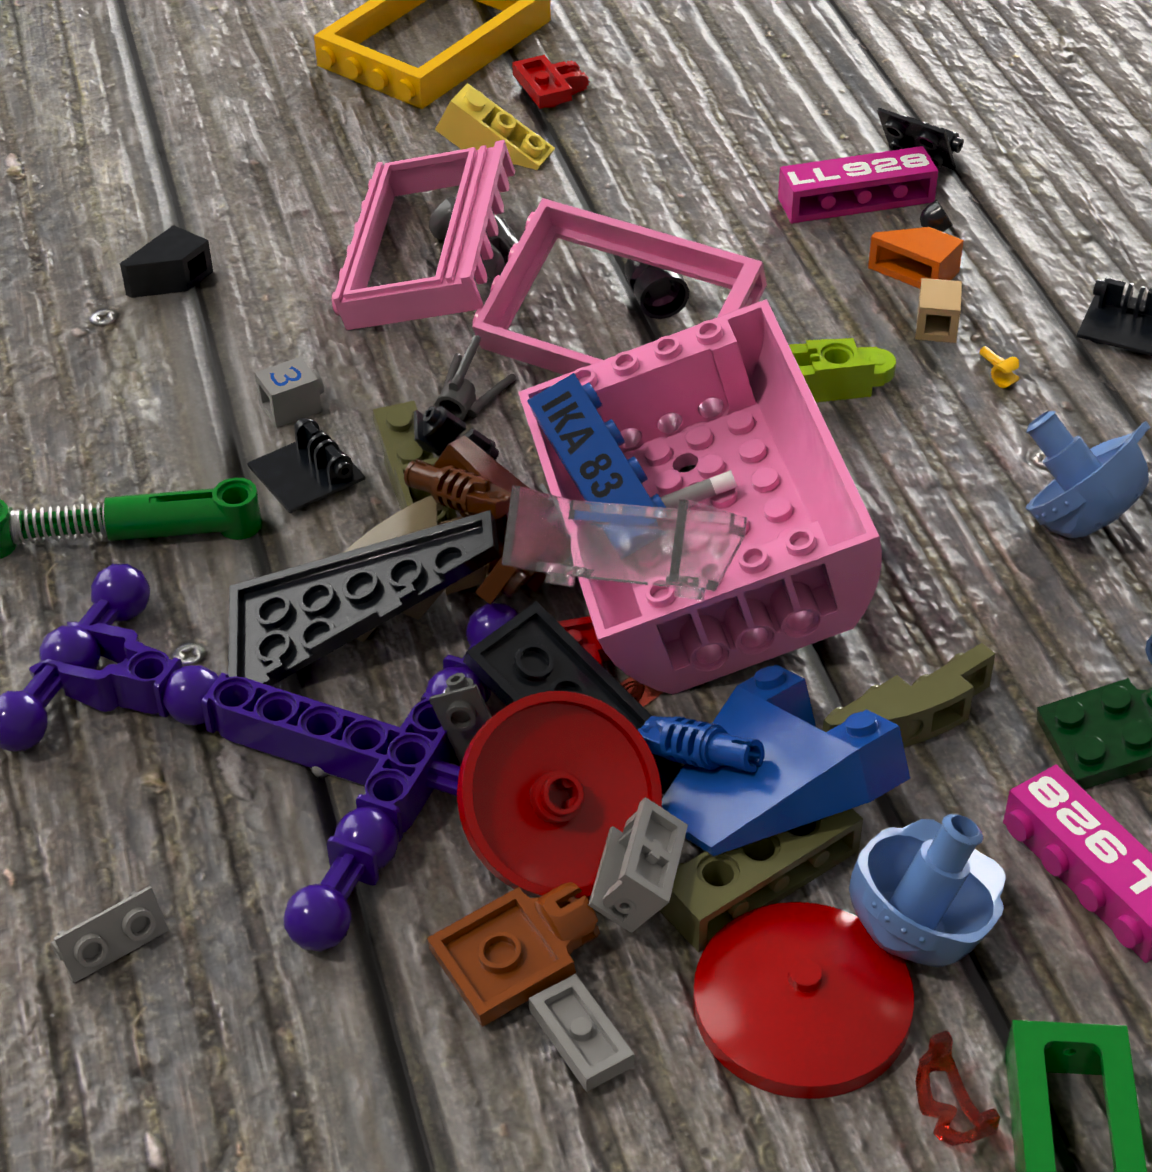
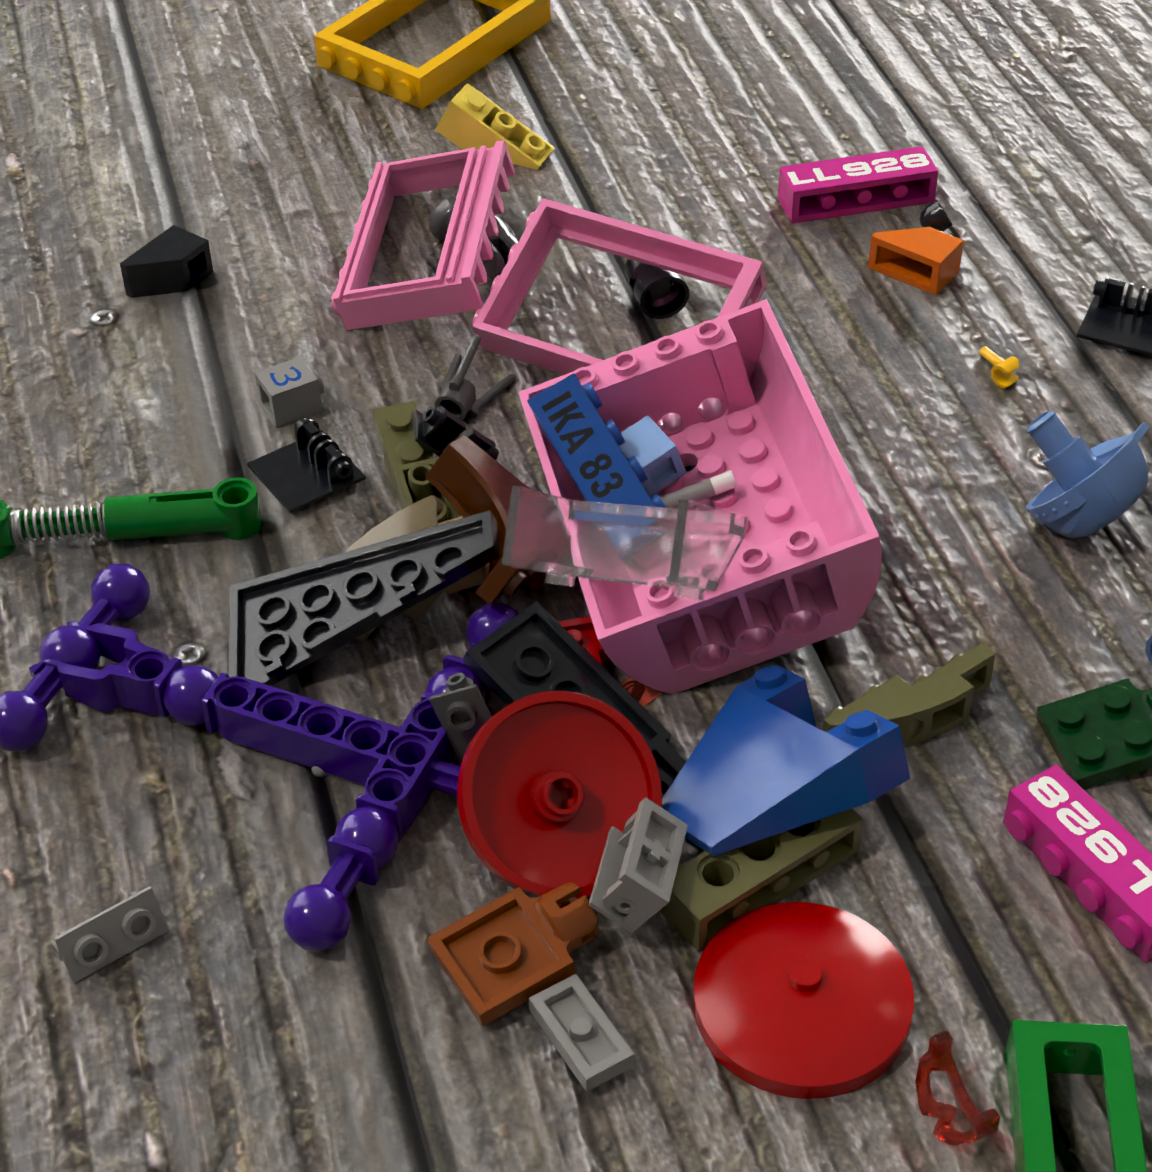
reddish brown hinge [404,459,515,519] -> none
red hinge [512,55,590,109] -> none
blue hinge [638,716,765,773] -> none
lime piece [789,338,896,403] -> none
medium blue piece [849,814,1006,967] -> none
black hinge [877,108,964,170] -> none
tan brick [915,278,962,343] -> none
none -> light blue brick [619,415,686,497]

